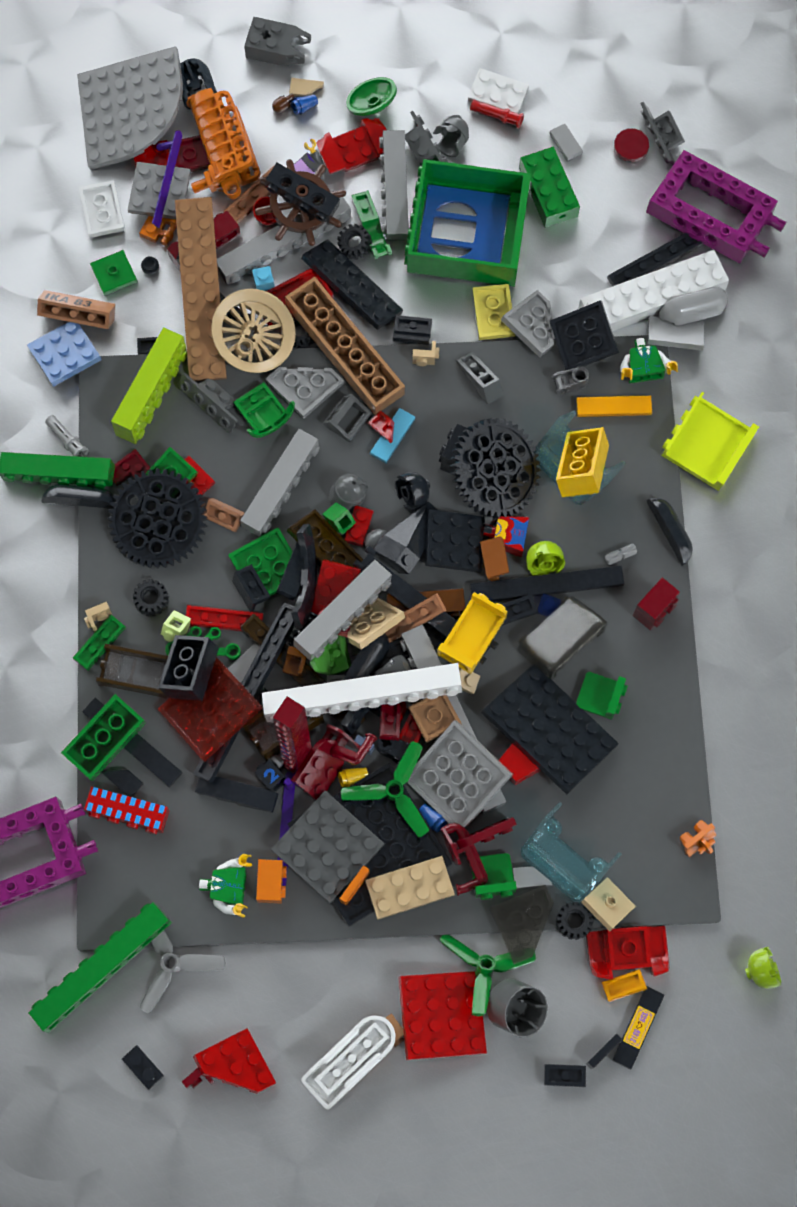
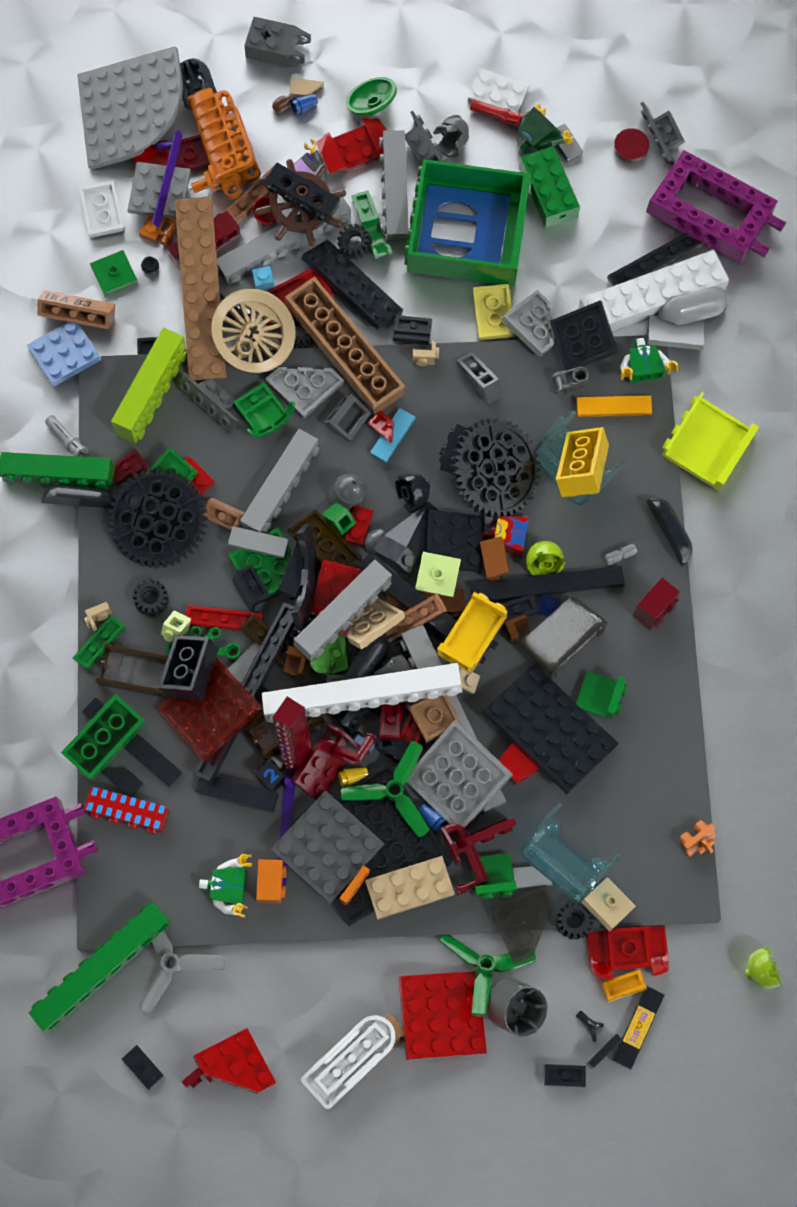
none -> light grey tile [228,526,289,559]
none -> yellowish green plate [415,552,461,598]
none -> reddish brown panel [504,614,532,645]
none -> dark green torso [517,104,573,153]
none -> black bar [576,1010,604,1042]

